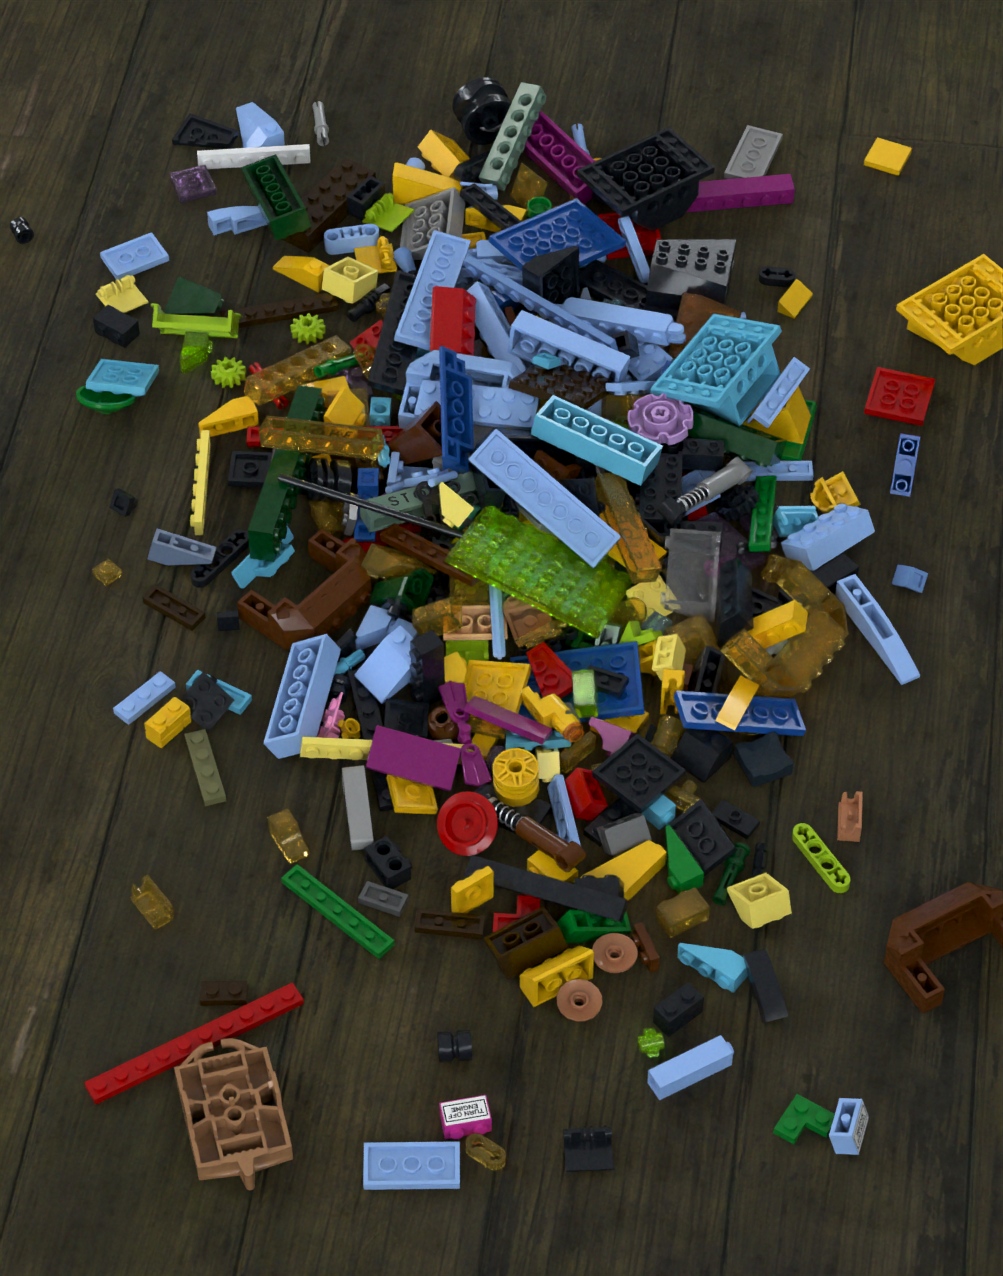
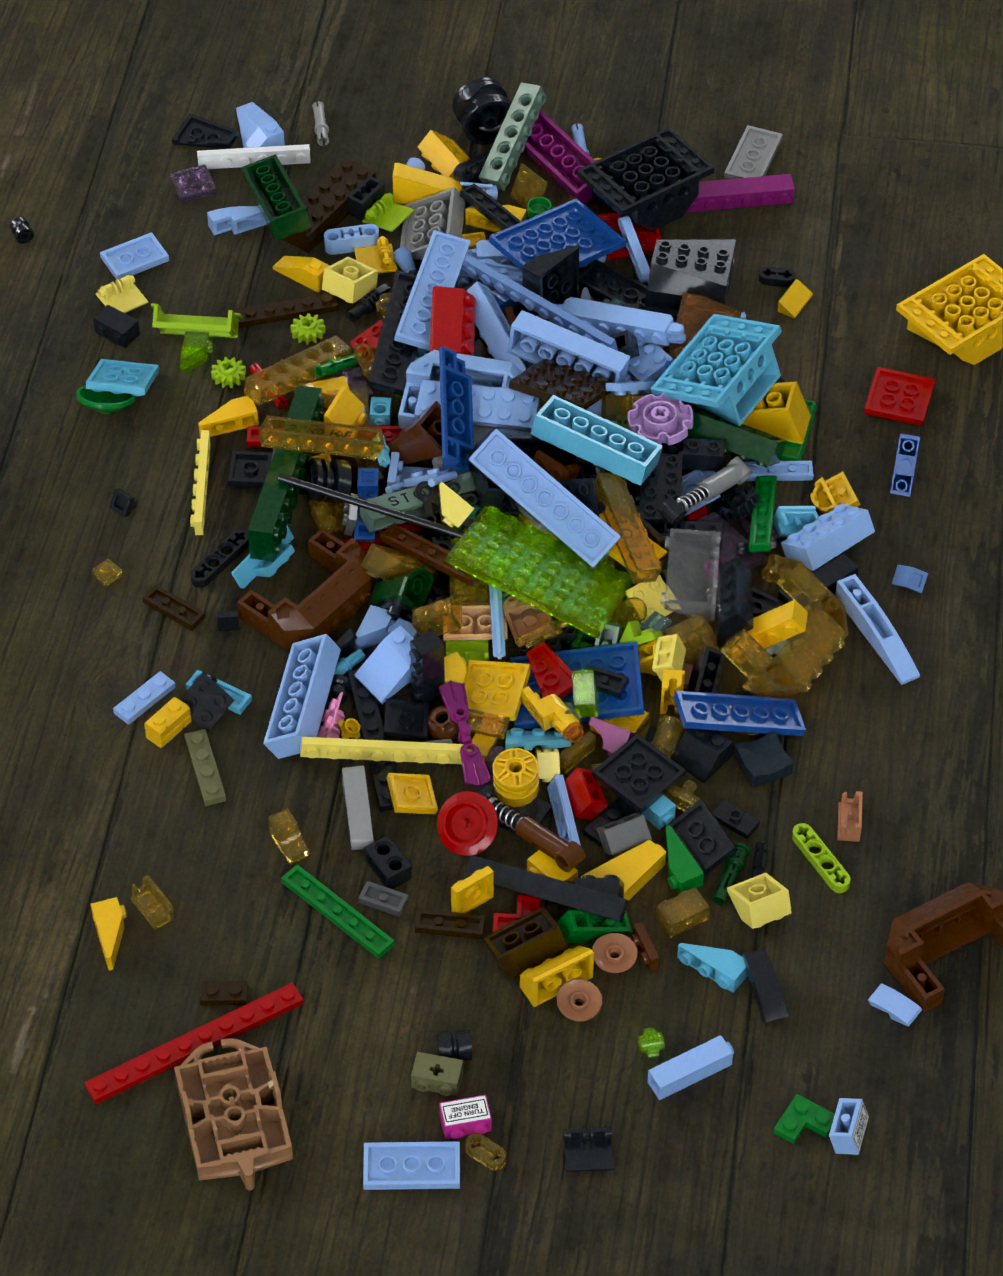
sand blue slope [147,528,217,565] -> none
dark green slope [164,276,224,314] -> none
magenta tile [365,725,461,792] -> none
magenta tile [464,696,552,745] -> none
medium azure tile [532,352,561,369] -> none
black brick [653,982,704,1037] -> none
yellow slope [715,675,760,730] -> none
light blue panel [746,357,810,428] -> none
yellow tile [864,137,912,176] -> none
none -> yellow slope [91,897,127,971]
none -> olive brick [411,1052,463,1096]
none -> light blue slope [868,983,922,1027]

